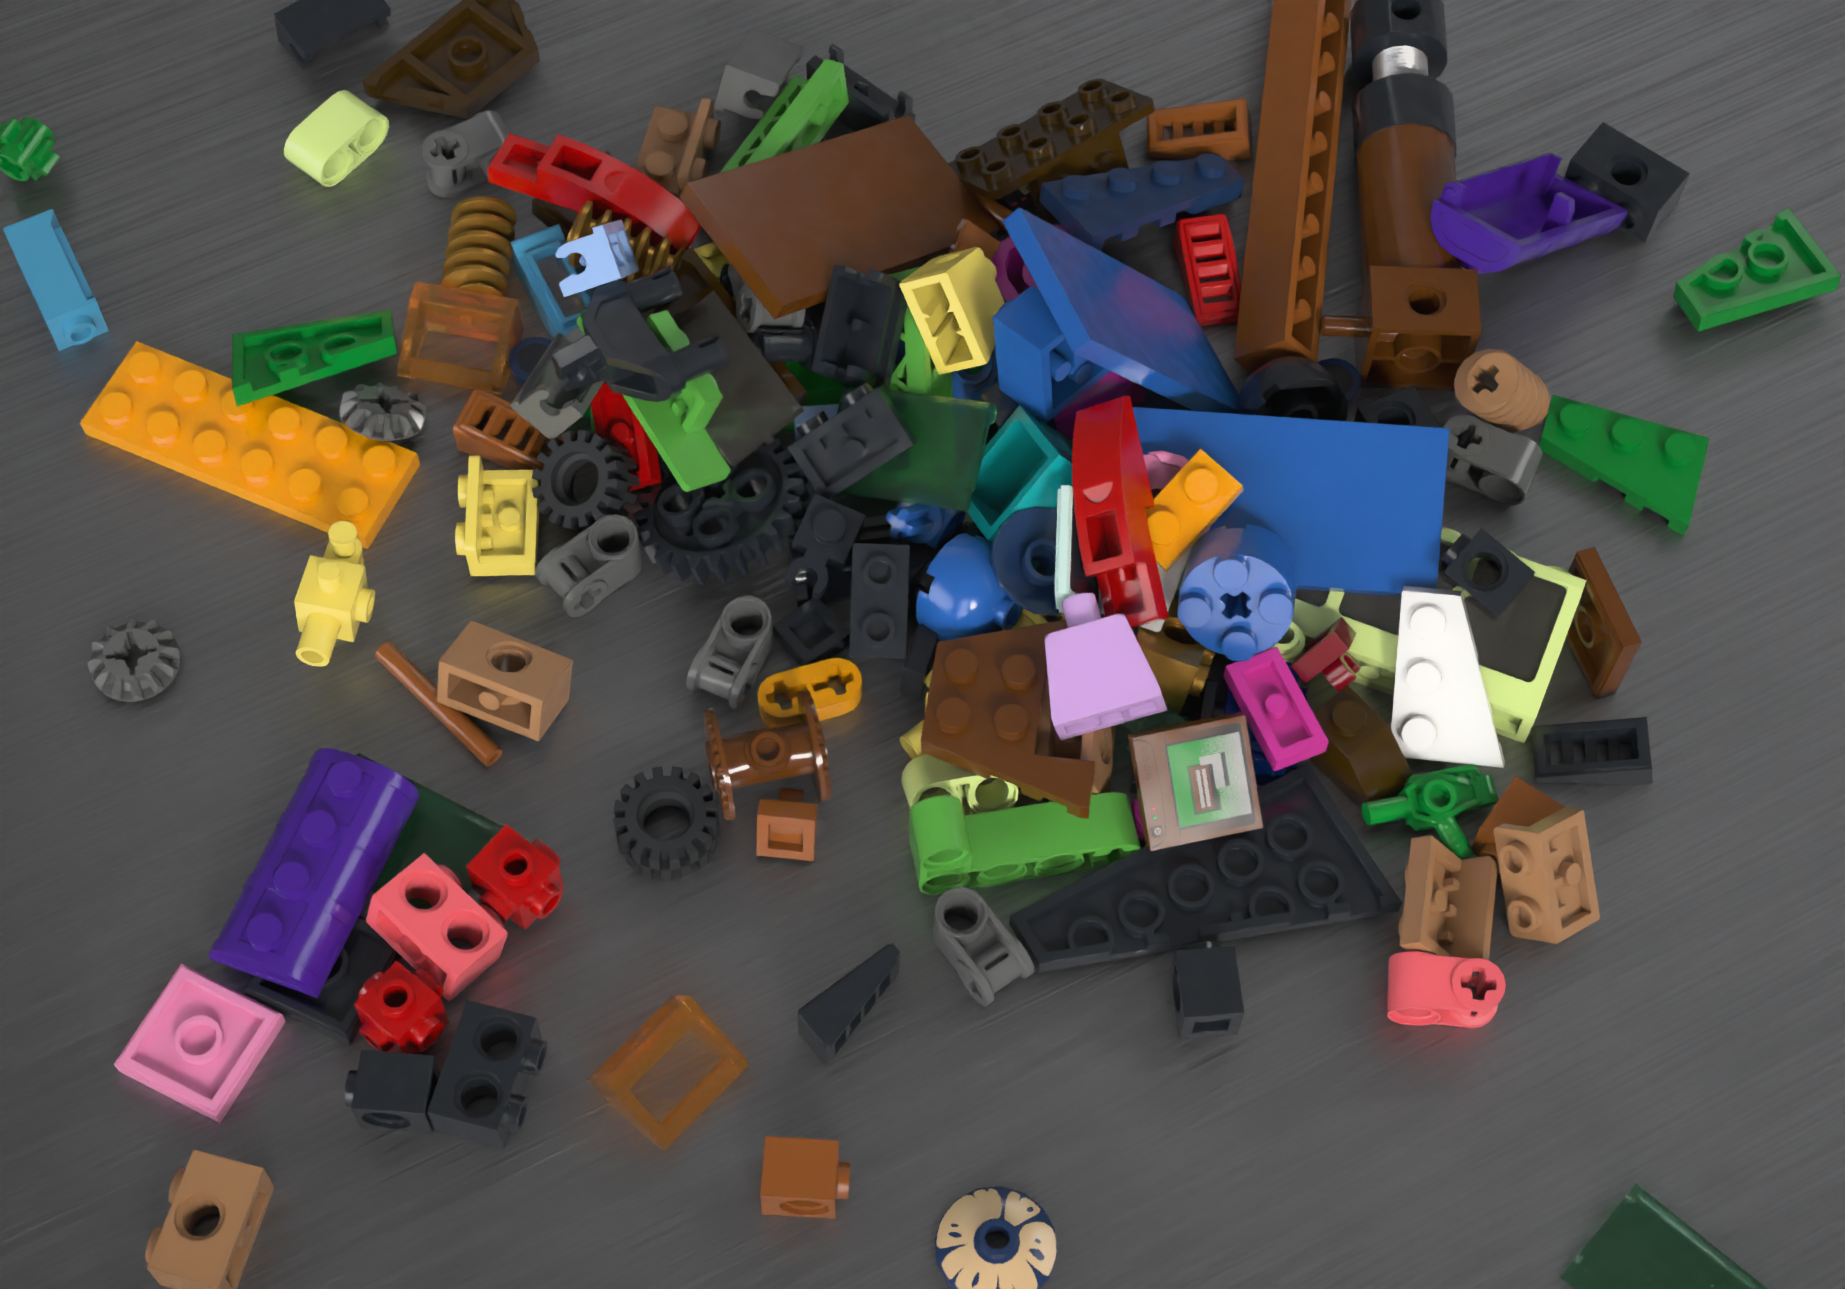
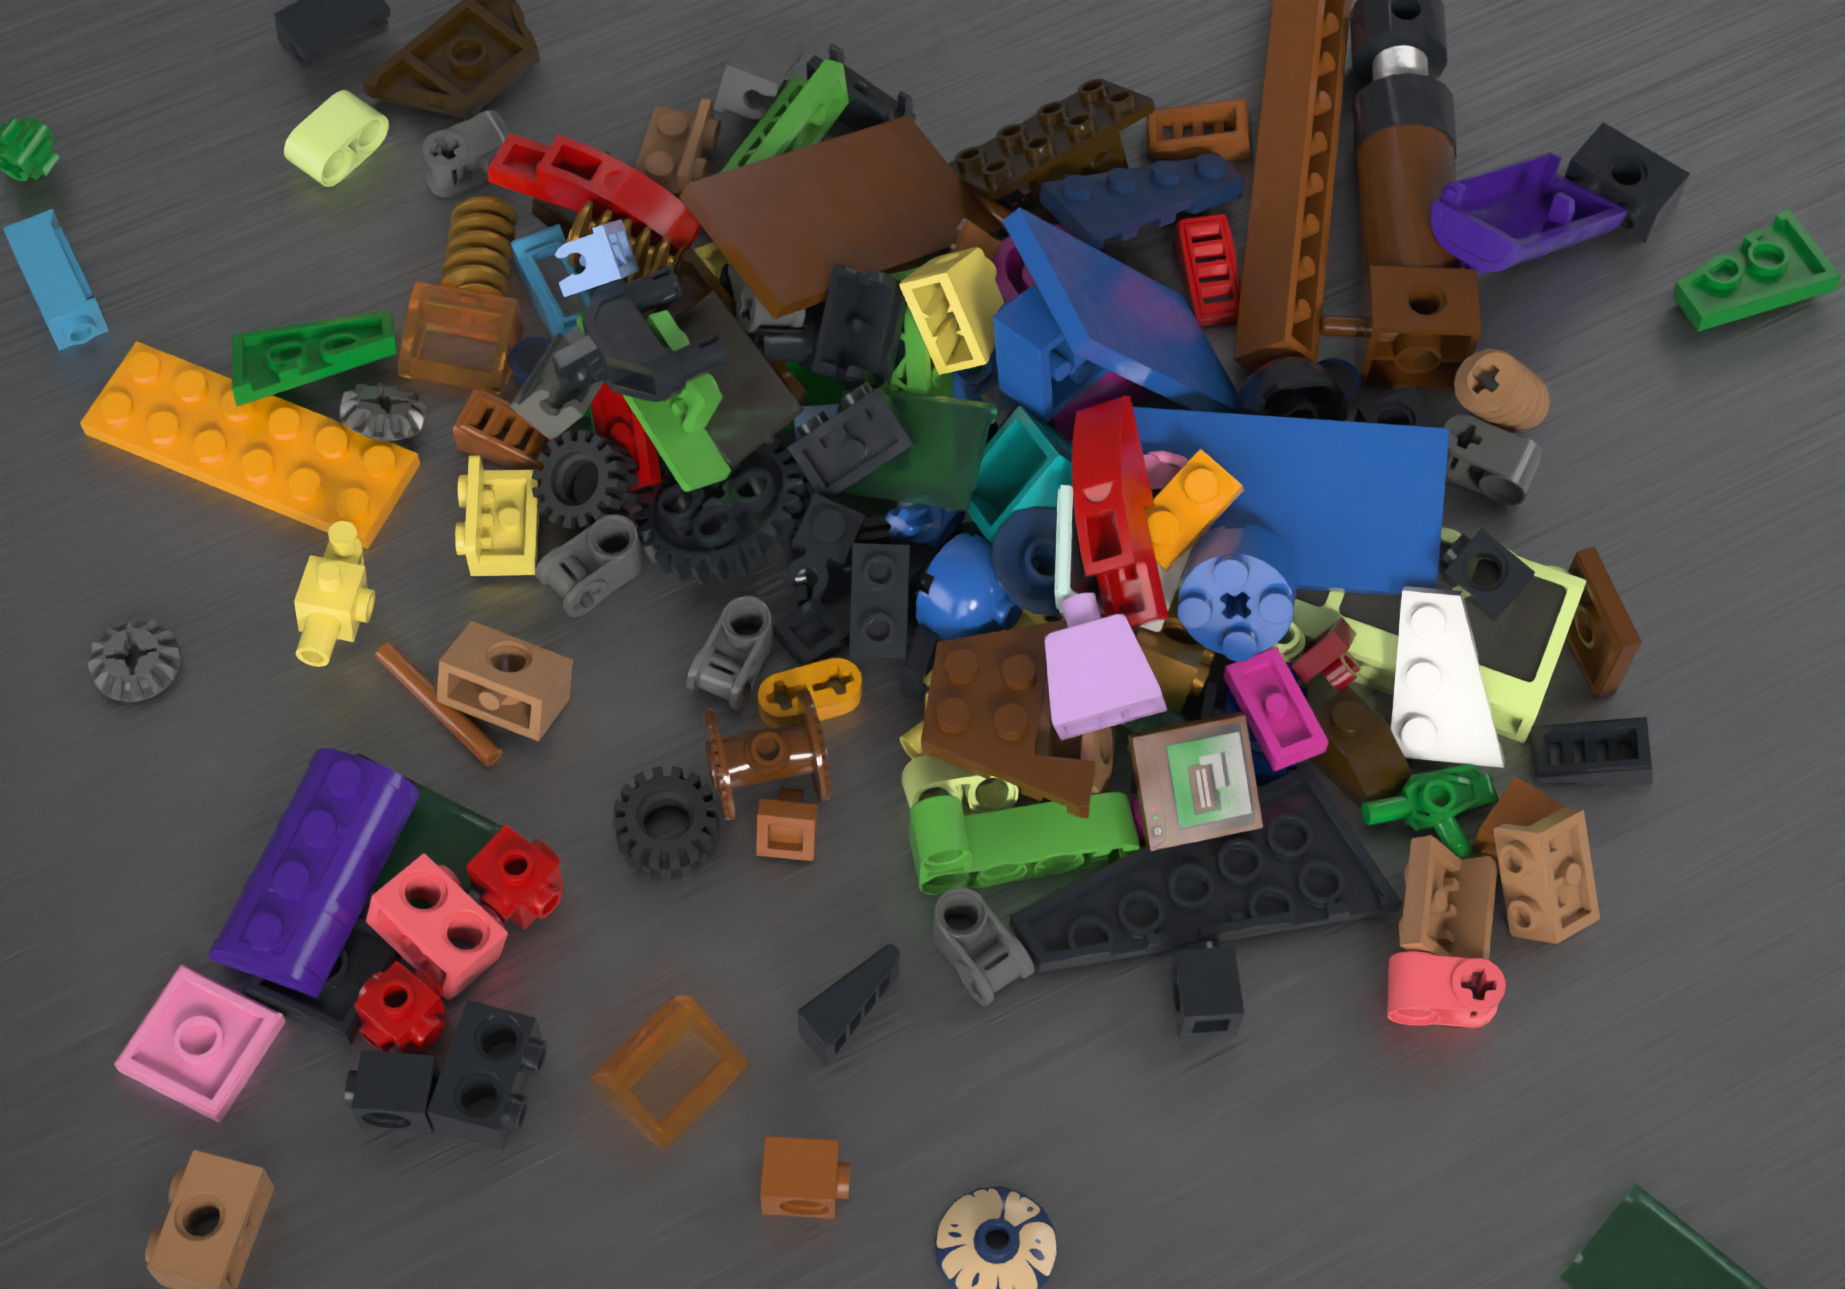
green wing [1538,395,1710,536] -> none

